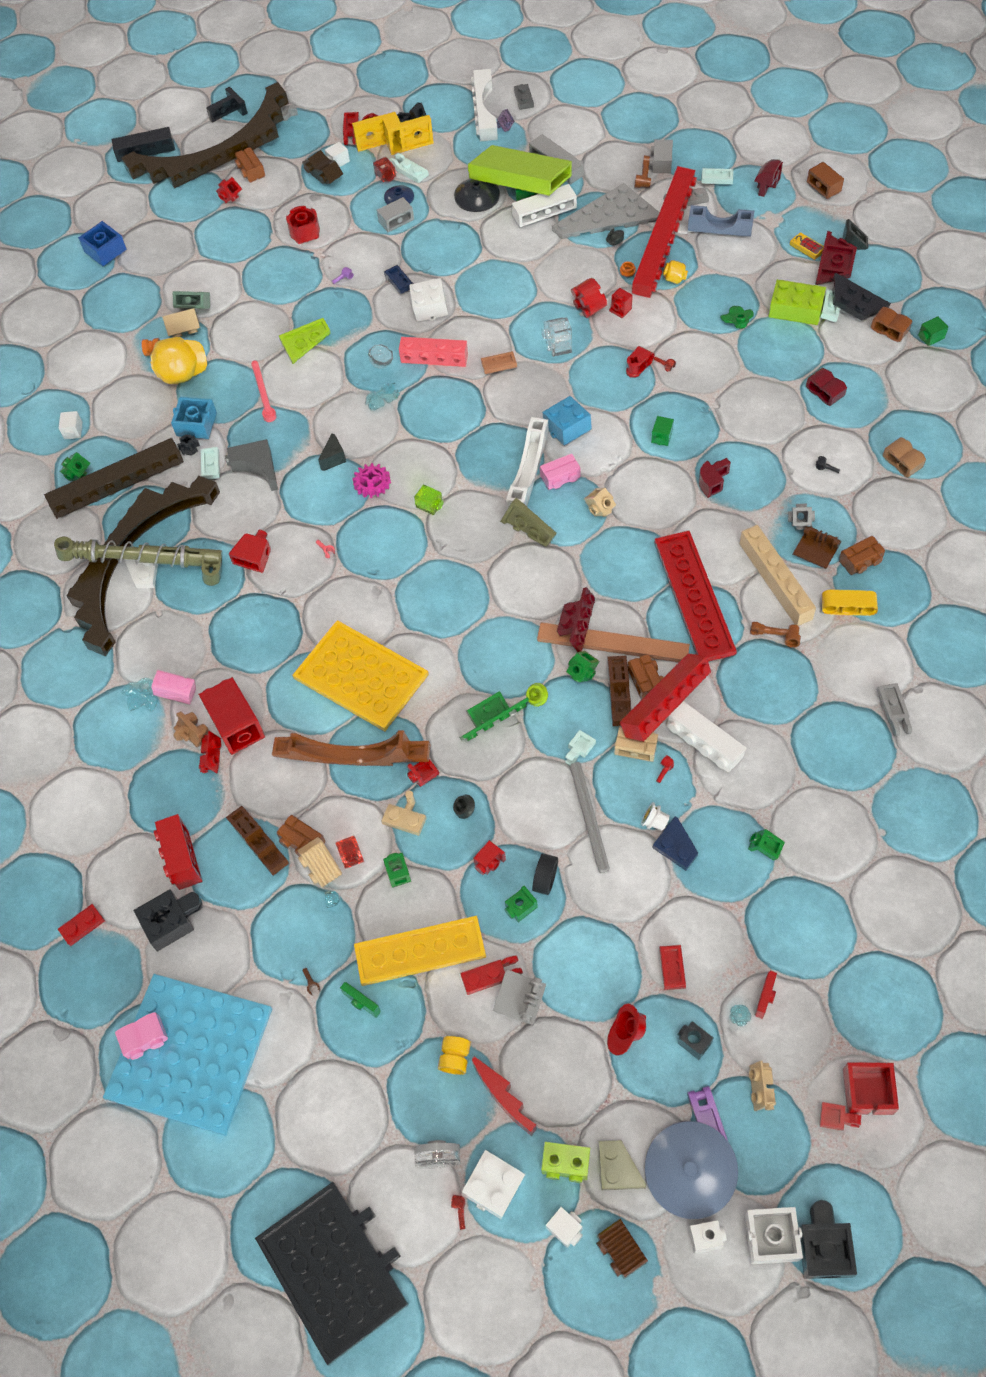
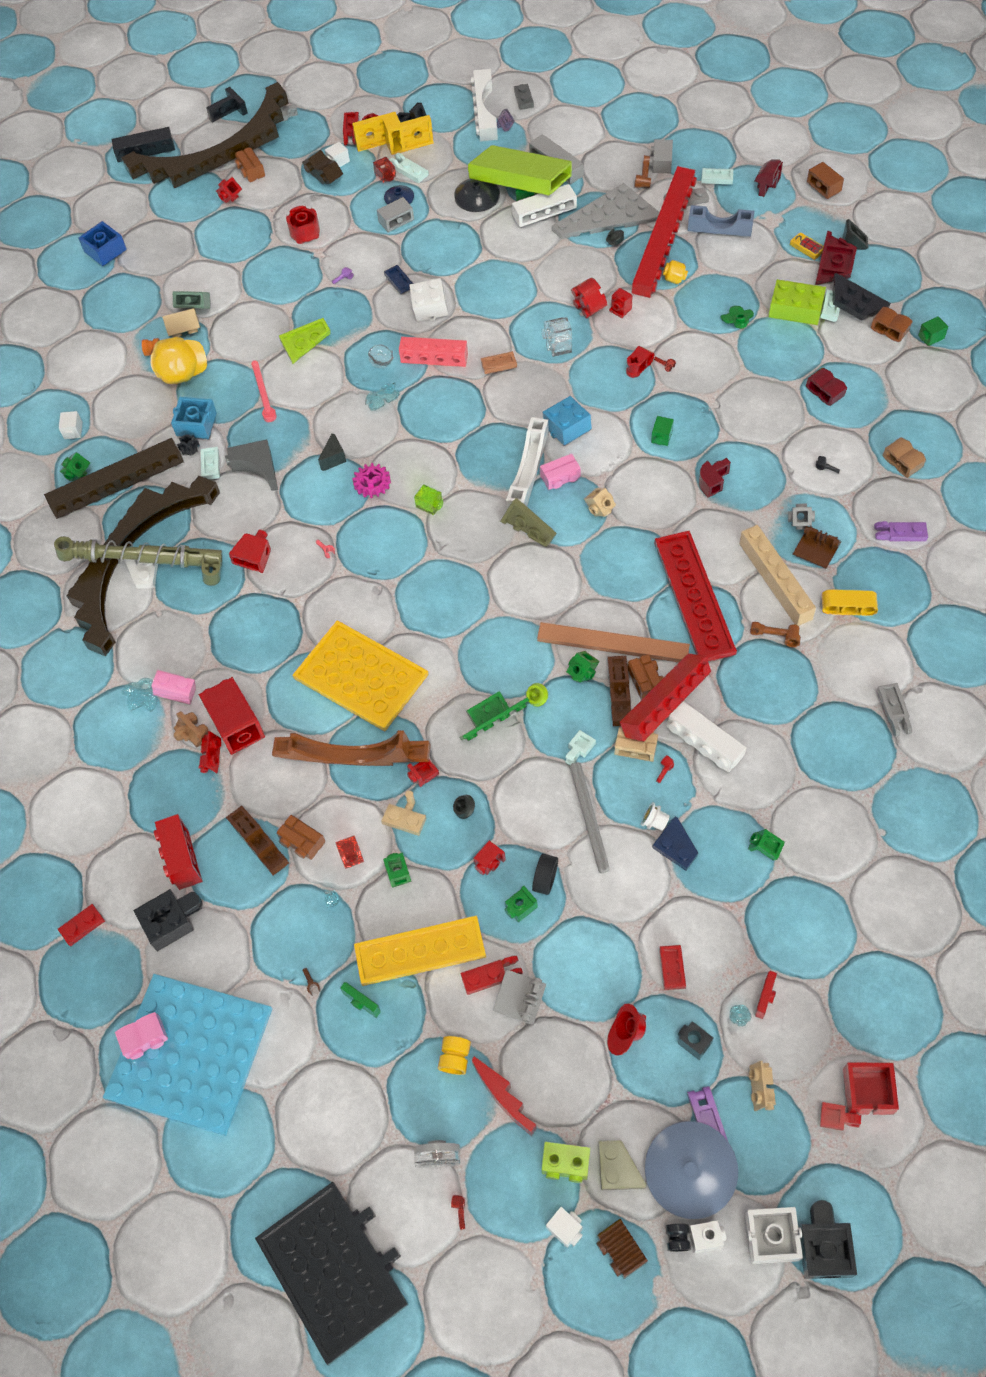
tan brick [297,837,342,887] -> none
white brick [461,1150,525,1219] -> none
dark red bracket [557,587,595,653] -> none
orange plate [620,261,636,277] -> none
dark orange brick [839,536,885,575] -> none
none -> black wheel [665,1224,691,1252]
none -> medium lavender hinge [874,521,928,541]

